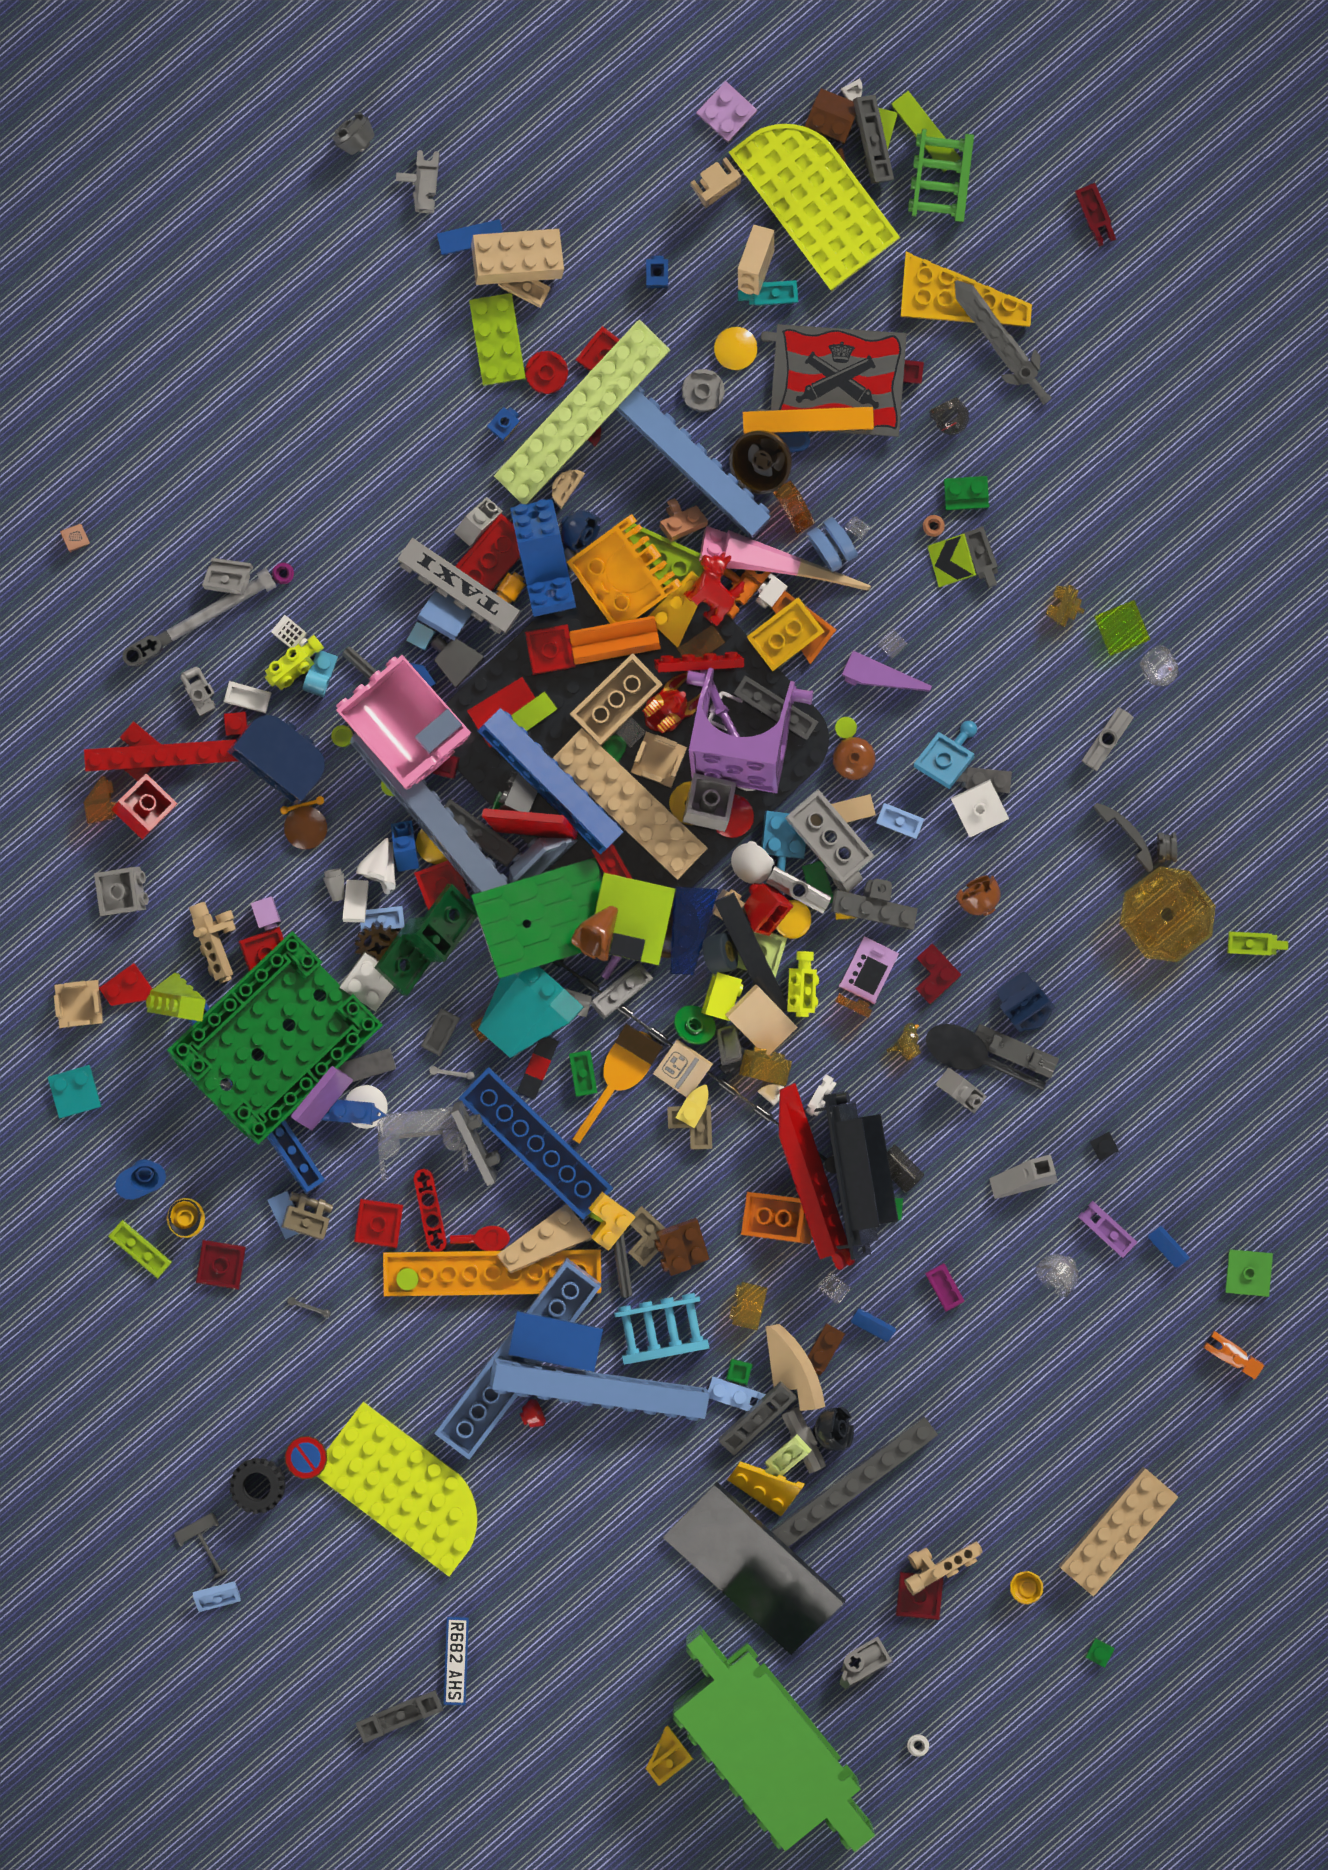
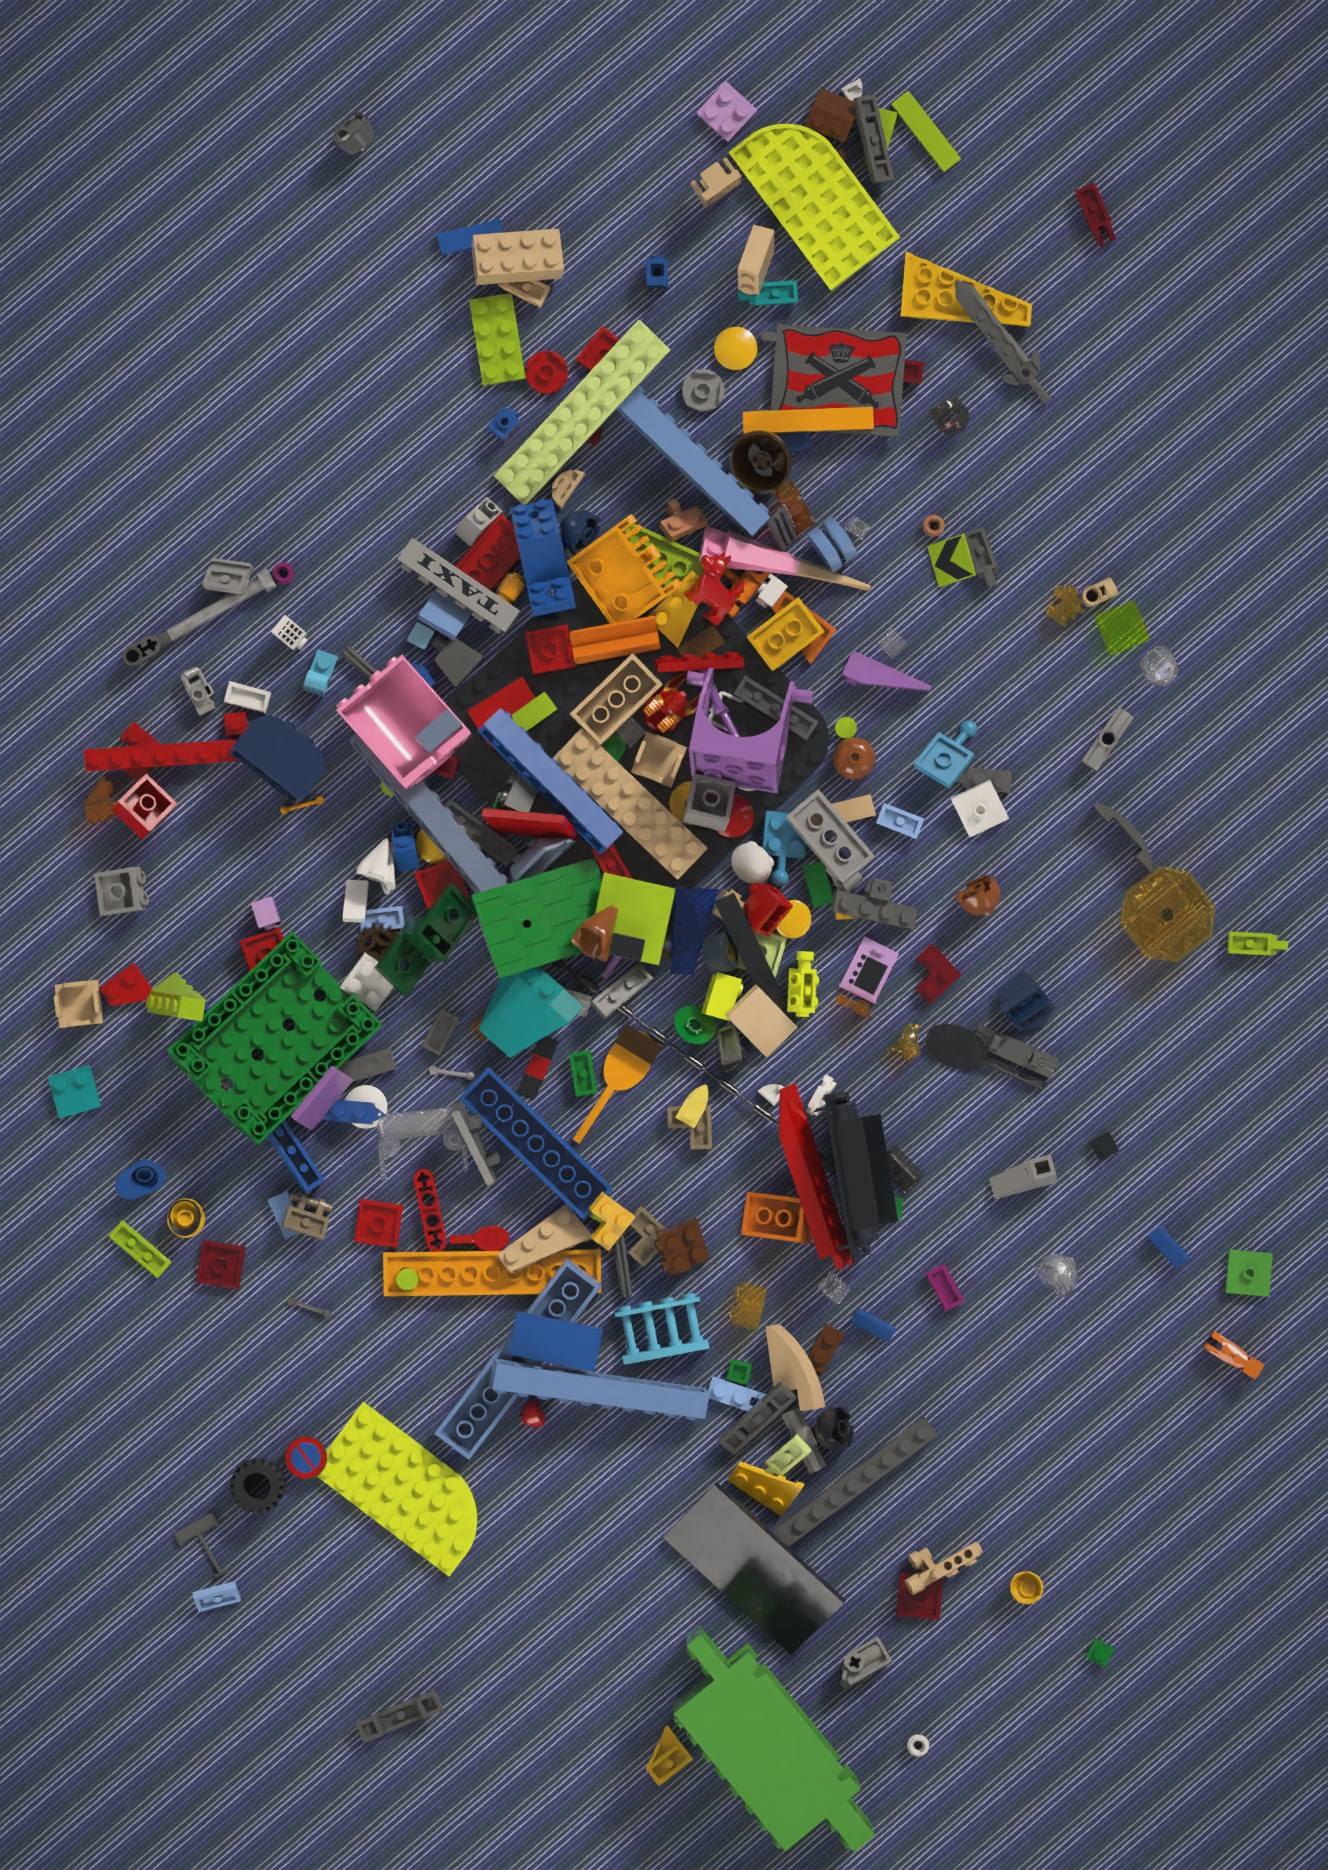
nougat slope [60,524,90,552] -> none
tan piece [189,902,236,984] -> none
neon yellow brick [265,635,324,690] -> none
reddish brown dish [284,806,327,849] -> none
light grey cone [323,868,345,901] -> none
lime tile [331,725,353,747] -> none
light grey piece [396,150,440,213] -> none
tile [444,1616,469,1705] -> none
tan tile [653,1039,713,1098] -> none
clear yellow brick [739,1047,792,1086] -> none
light grey piece [766,866,832,914] -> none
bright green fence [908,129,974,223] -> none
light grey slope [935,1067,987,1113] -> none
green plate [944,476,989,511] -> none
tan brick [1058,1467,1178,1597] -> none
medium lavender plate [1078,1201,1137,1258] -> none
dark grey wheel [1157,832,1177,863] -> none
none -> flat silver tile [767,507,797,552]
none -> tan piece [1080,577,1118,607]

